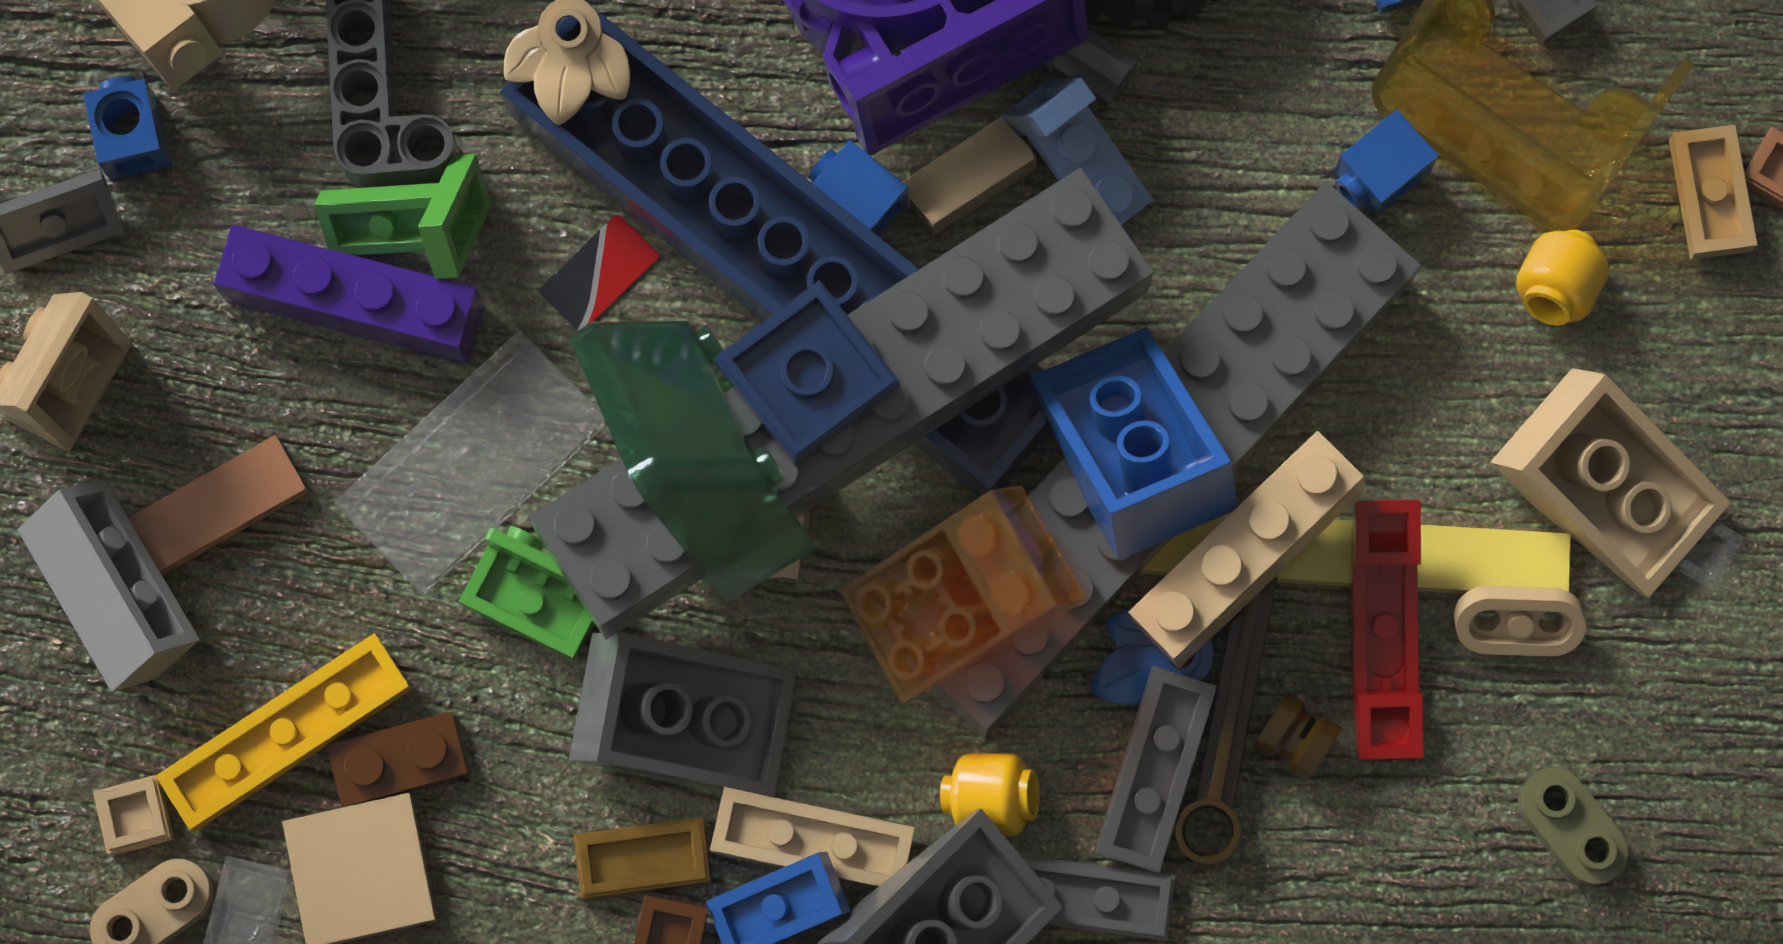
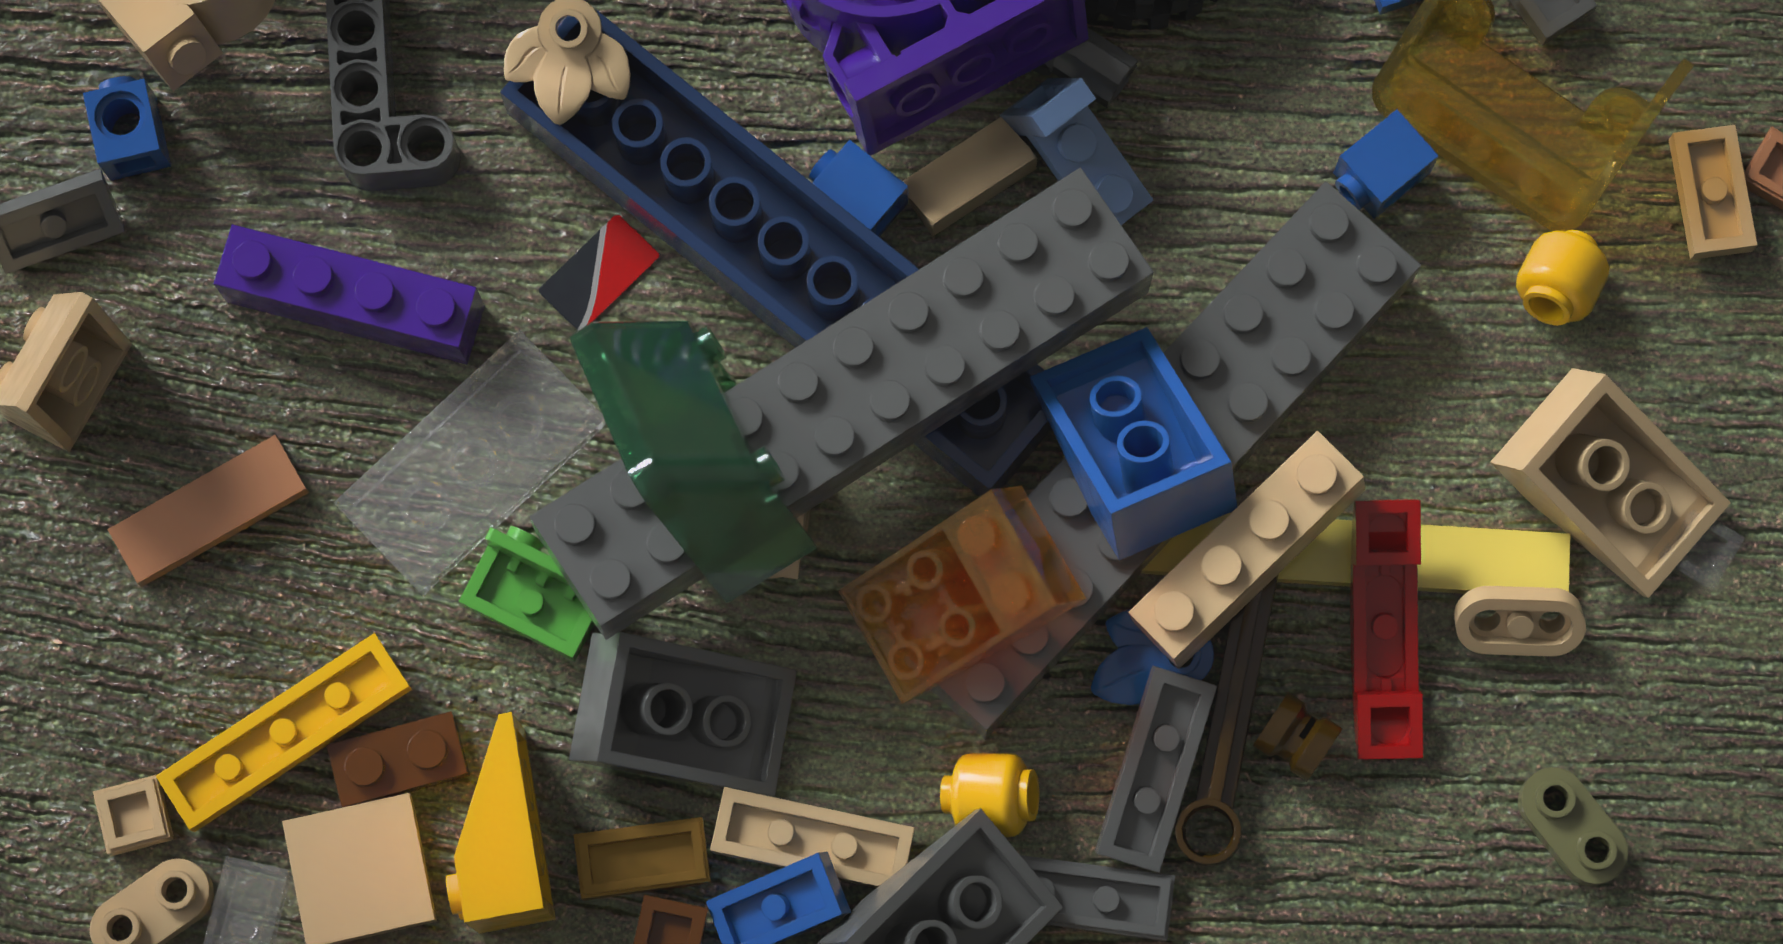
light grey brick [17,478,200,692] -> none
bright green bracket [314,153,492,279] -> none
dark blue tile [714,280,900,466] -> none
none -> yellow slope [446,712,556,934]

